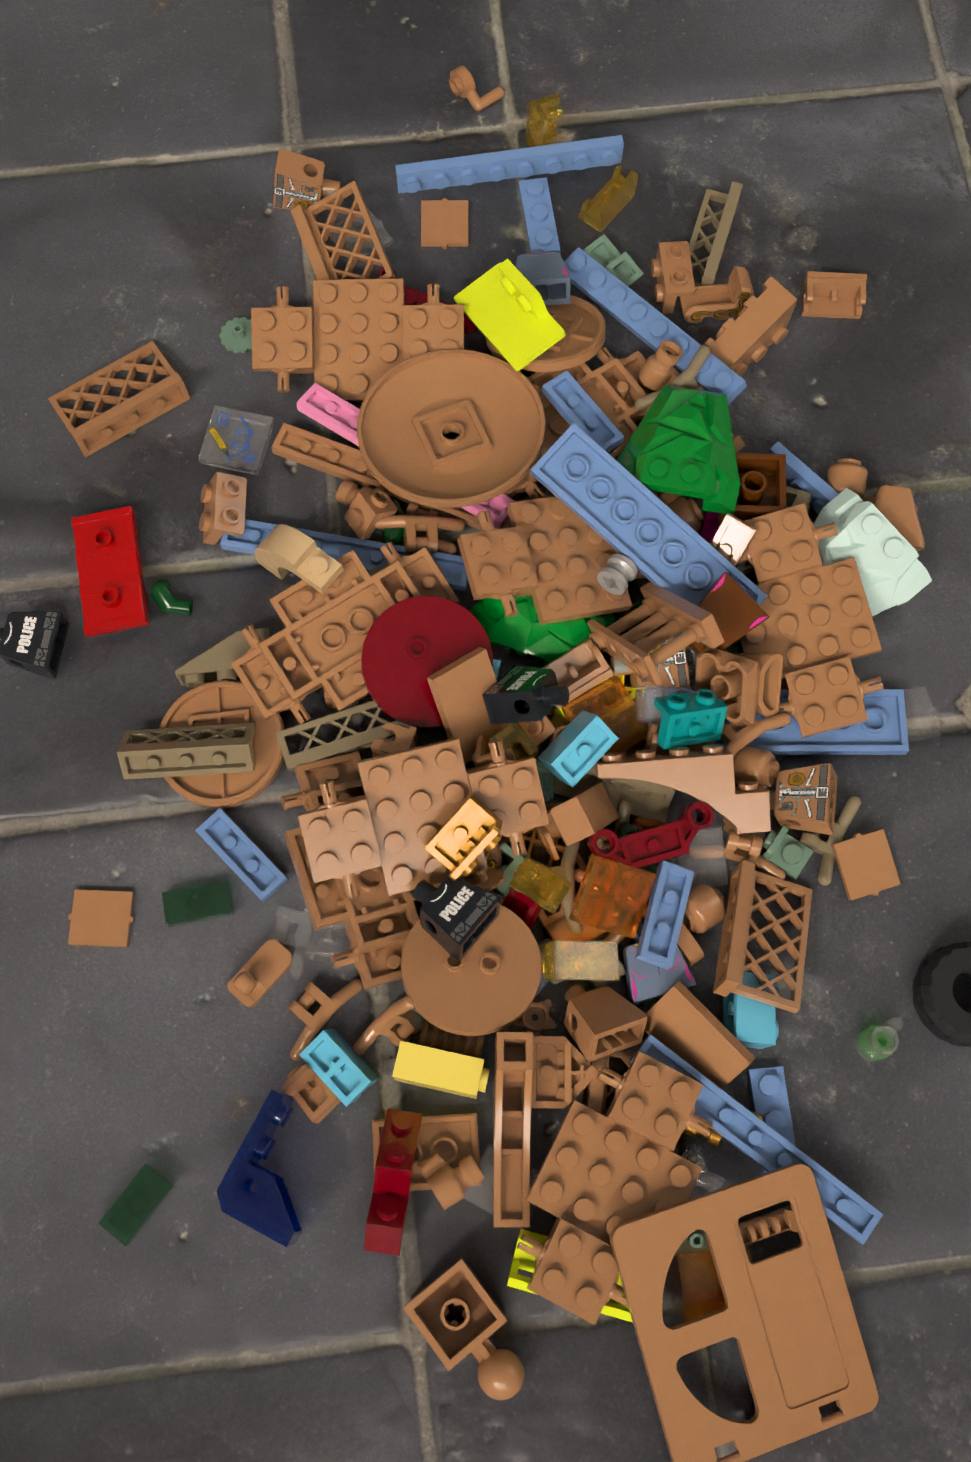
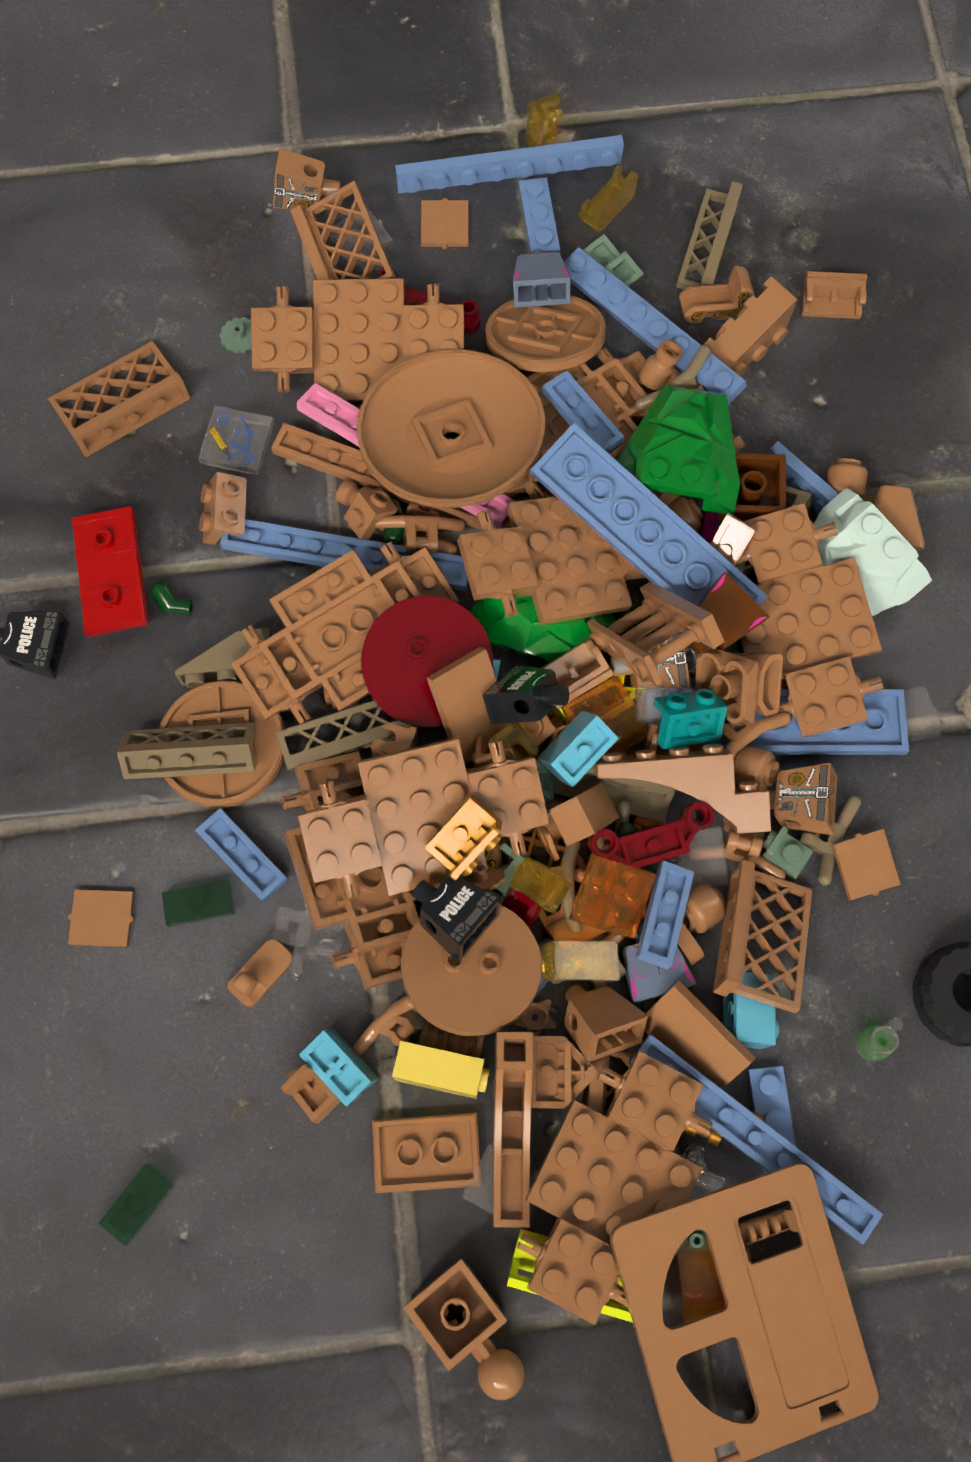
clear blue bracket [217,1089,302,1247] -> none
tan arch [254,524,344,594] -> none
medium nougat piece [287,978,363,1061] -> none
dark red arch [364,1108,422,1256] -> none
medium nougat piece [417,1153,485,1211] -> none
medium nougat plate [449,65,504,112] -> none
neon yellow bracket [454,258,566,371] -> none
light grey wheel [597,554,638,595] -> none
medium nougat bracket [651,241,695,314] -> none

